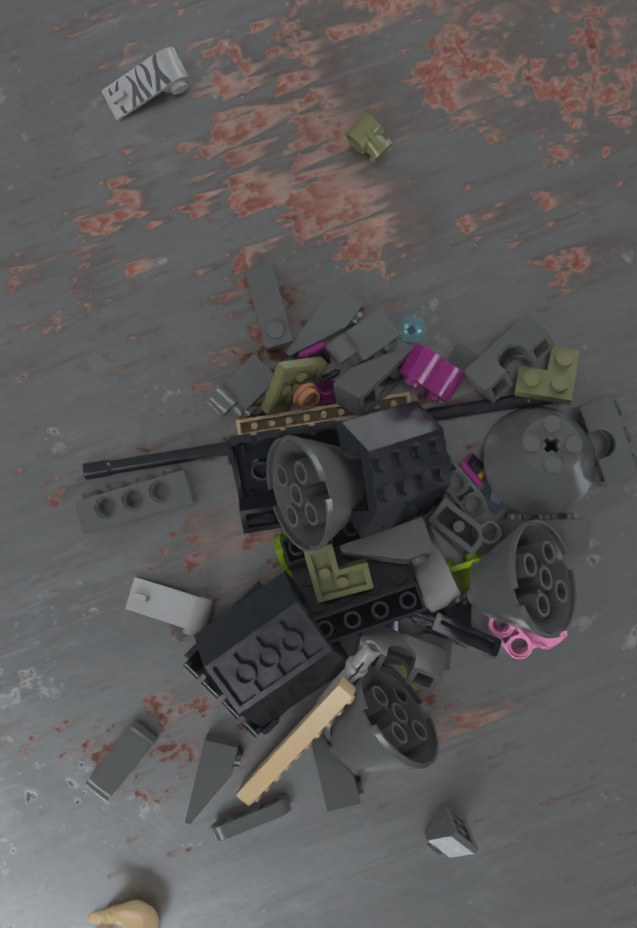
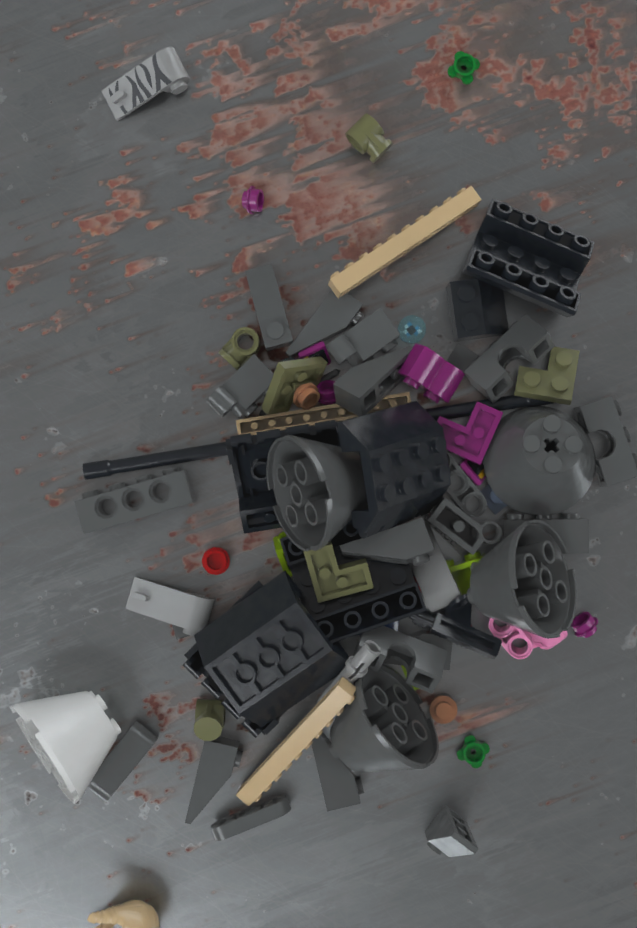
none -> white cone [10,691,122,804]
none -> olive piece [194,699,226,741]
none -> red plate [202,547,230,575]
none -> olive piece [218,327,261,370]
none -> magenta plate [242,186,264,214]
none -> tan piece [328,186,482,299]
none -> nougat plate [429,695,457,724]
none -> magenta plate [437,401,503,465]
none -> black slope [446,278,509,342]
none -> green plate [447,51,480,85]
none -> green plate [457,735,490,768]
none -> black slope [462,198,595,317]
none -> magenta plate [571,612,598,638]

